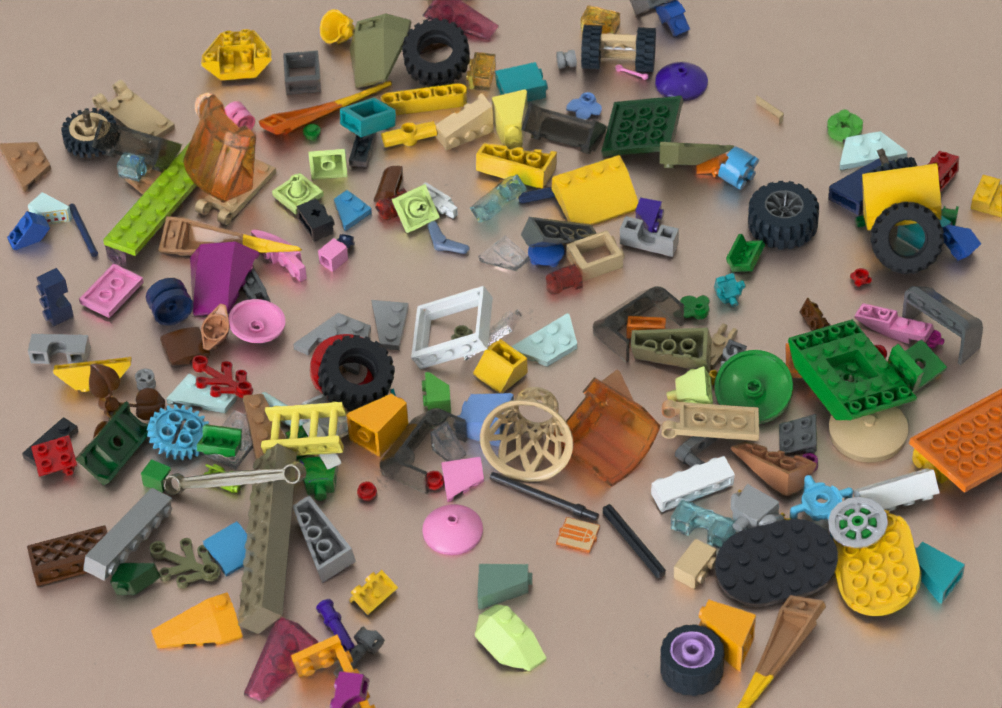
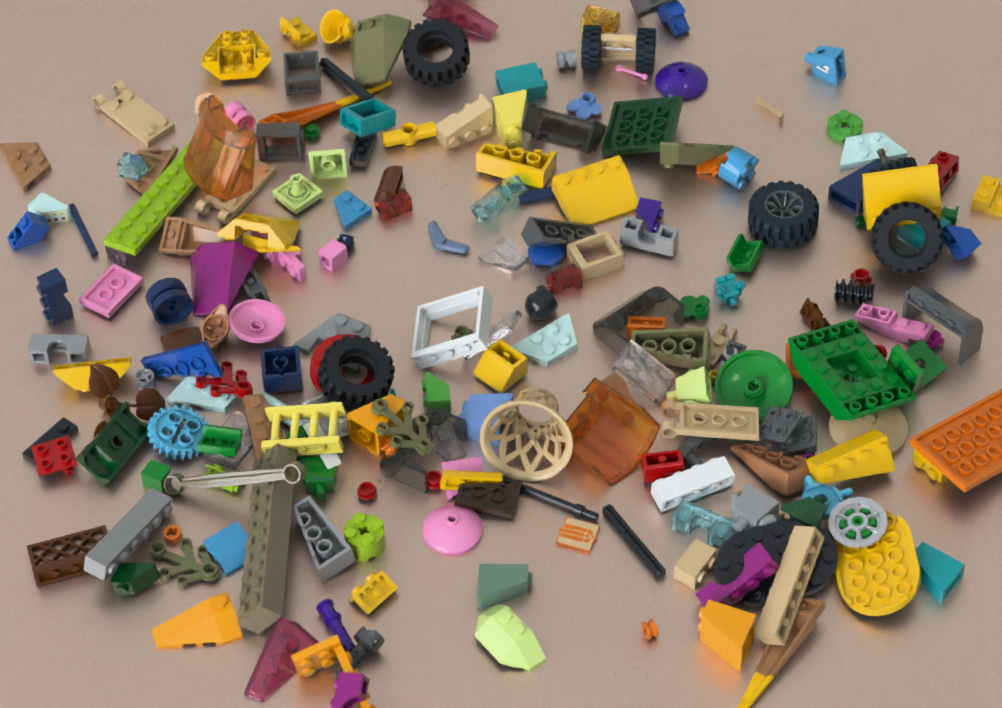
wheel [61,108,119,158] -> none
clear smoke windscreen [92,120,182,172] -> none
black brick [297,198,335,242] -> none
light grey wing [371,300,409,350] -> none
yellow beam [381,84,467,116] -> none
yellowish green plate [392,184,440,233] -> none
white hinge [422,182,458,219] -> none
clear yellow brick [466,52,496,91] -> none
black wheel [660,624,724,696] -> none
white brick [853,468,939,511] -> none
none -> blue wing [141,341,223,377]
none -> orange bush [163,524,182,544]
none -> yellow wedge [218,213,301,251]
none -> dark grey window [256,123,306,161]
none -> dark blue brick [260,345,303,393]
none -> yellow bracket [279,17,317,48]
none -> black axle [319,58,374,101]
none -> lime brick [344,512,386,561]
none -> olive plant [371,398,433,456]
none -> orange bush [379,436,398,456]
none -> yellow plate [440,470,503,490]
none -> dark brown wing [455,481,522,519]
none -> black helmet [525,285,558,321]
none -> clear plate [612,339,676,404]
none -> red brick [641,449,684,483]
none -> orange bush [641,619,659,640]
none -> magenta arch [695,542,780,607]
none -> tan brick [754,526,825,646]
none -> dark grey hinge [759,406,804,446]
none -> dark green slope [779,495,829,528]
none -> dark azure torso [805,46,846,85]
none -> yellow wedge [806,429,896,484]
none -> black piece [834,279,875,305]

